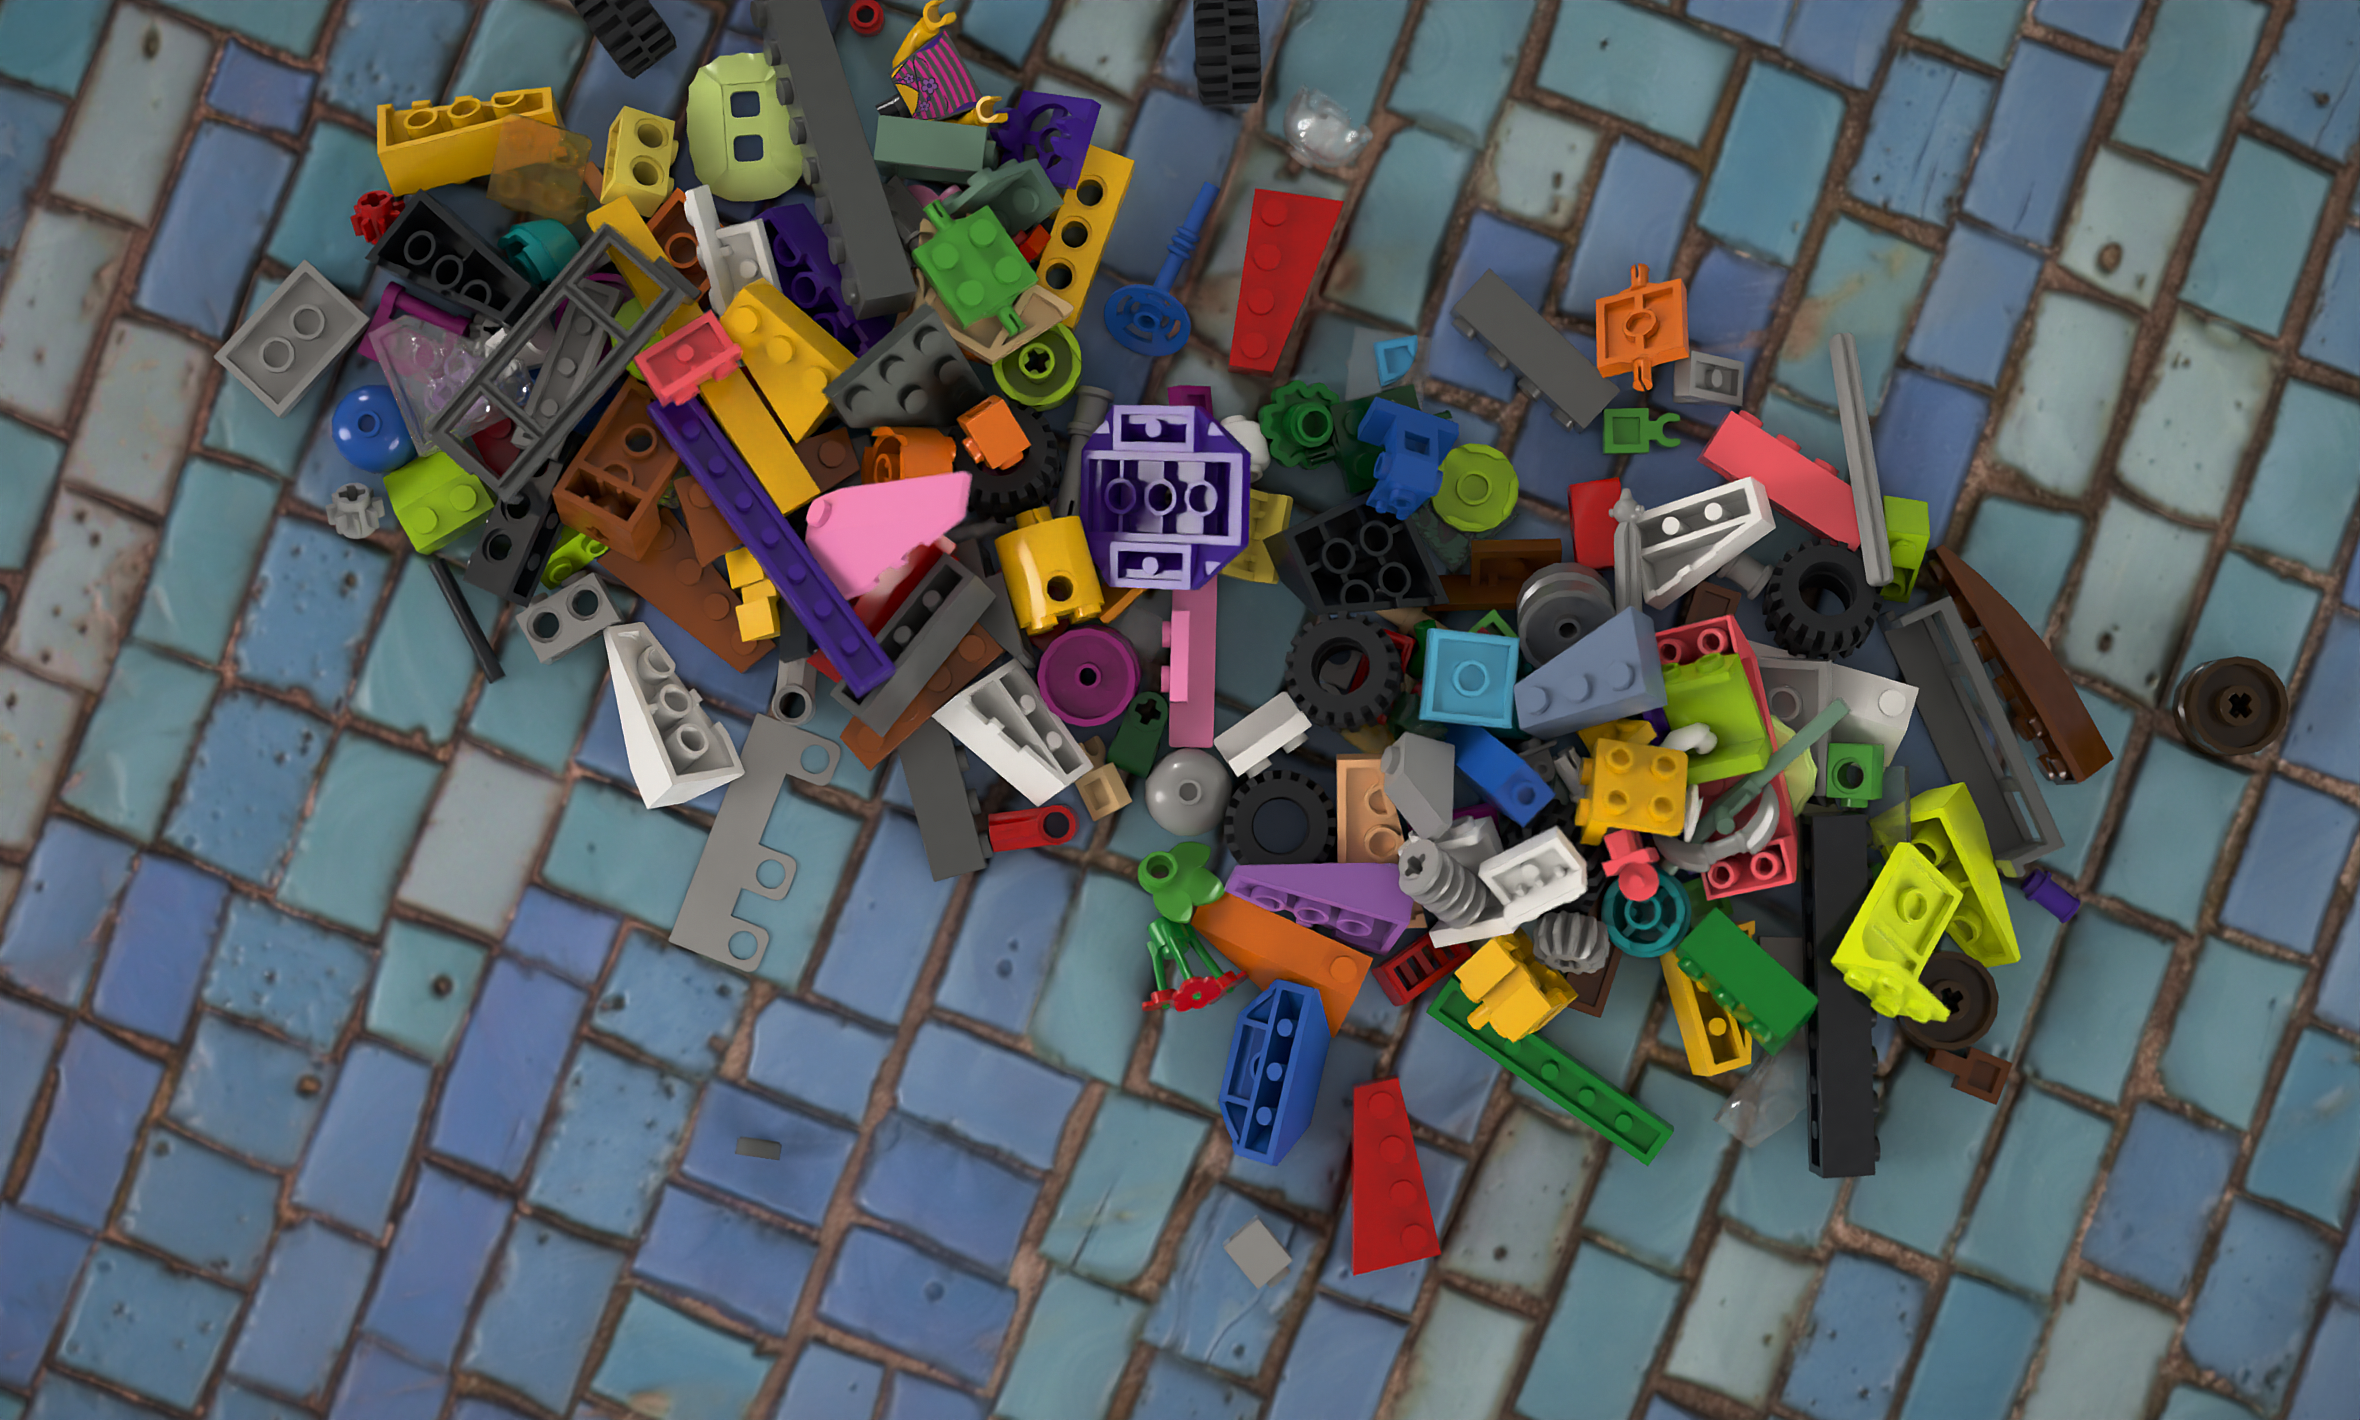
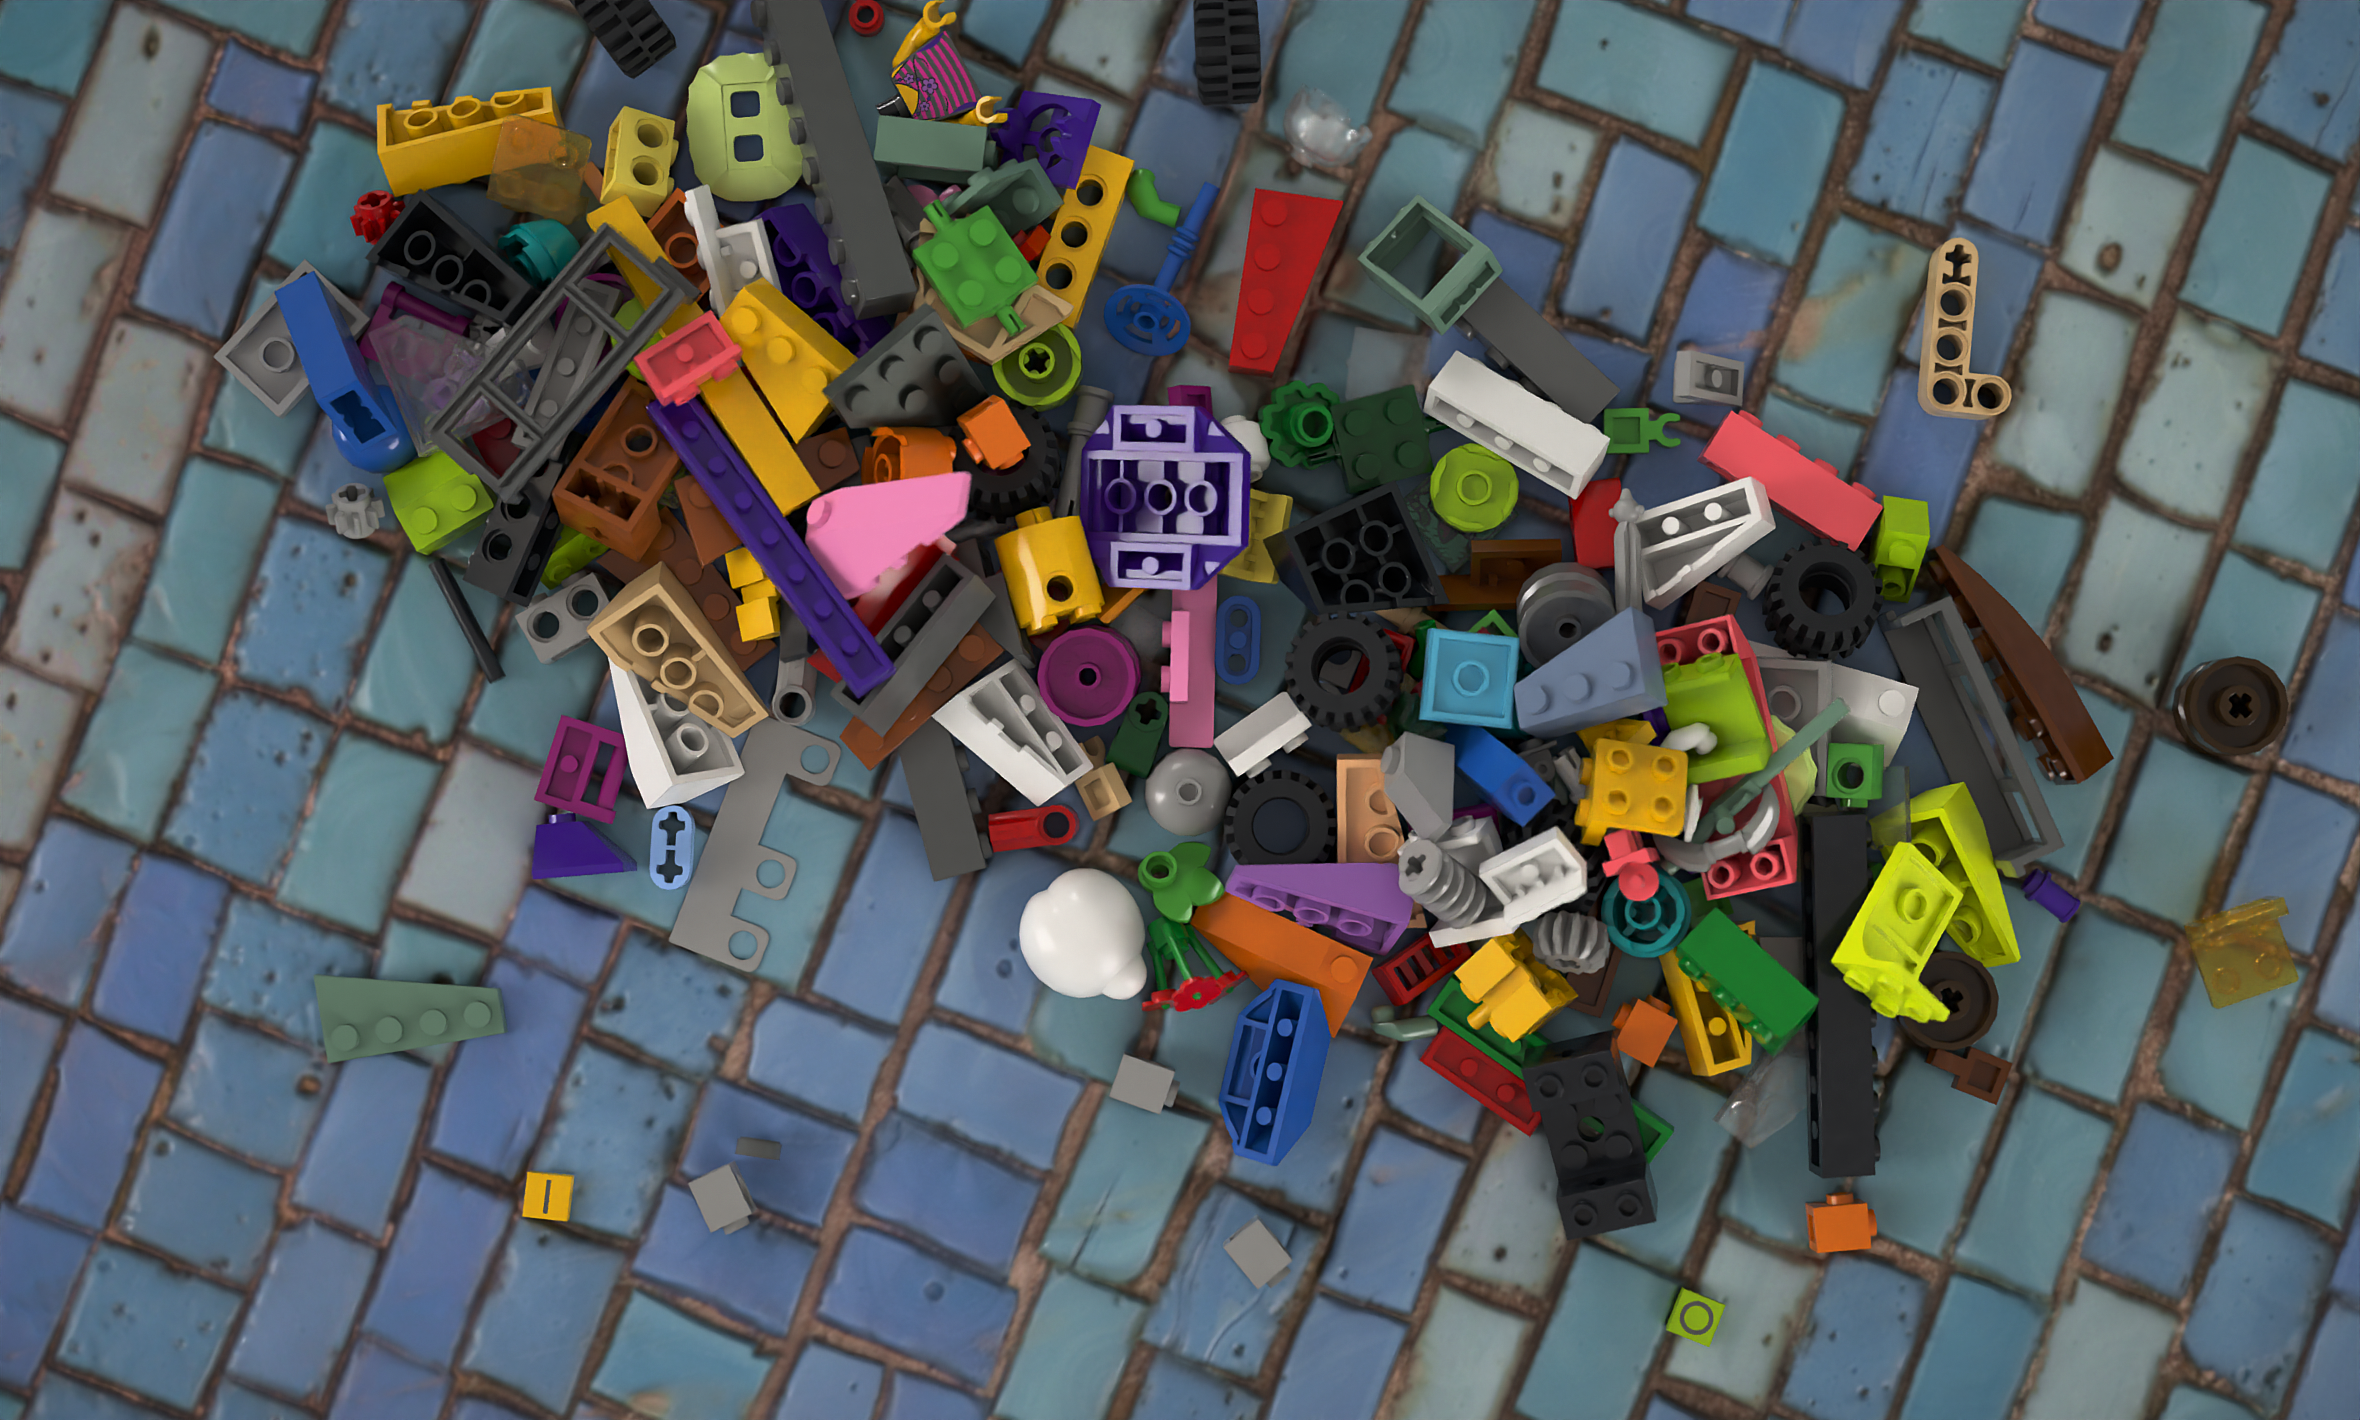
red wedge [1351,1074,1441,1276] -> none
blue tile [1358,397,1459,520] -> none
dark azure tile [1372,335,1418,388] -> none
orange plate [1596,263,1689,391] -> none
light grey axle [1829,333,1894,587] -> none
none -> blue slope [274,271,398,453]
none -> sand green wing [313,974,508,1063]
none -> yellow tile [522,1170,575,1222]
none -> dark purple slope [532,813,637,880]
none -> magenta plate [534,715,629,824]
none -> tan wedge [586,561,769,738]
none -> light blue beam [649,805,695,890]
none -> light grey brick [688,1160,757,1235]
none -> white piece [1019,868,1147,1000]
none -> light grey brick [1109,1051,1181,1115]
none -> bright green arm [1127,168,1182,228]
none -> blue plate [1215,595,1261,685]
none -> sand green window [1357,194,1503,335]
none -> sand green arm [1370,1005,1438,1042]
none -> red tile [1418,1024,1542,1137]
none -> white brick [1423,350,1610,500]
none -> black plate [1521,1030,1658,1241]
none -> orange brick [1611,994,1678,1068]
none -> lime tile [1665,1287,1726,1347]
none -> orange brick [1805,1192,1877,1253]
none -> tan beam [1918,237,2012,420]
none -> clear yellow bracket [2183,896,2299,1009]

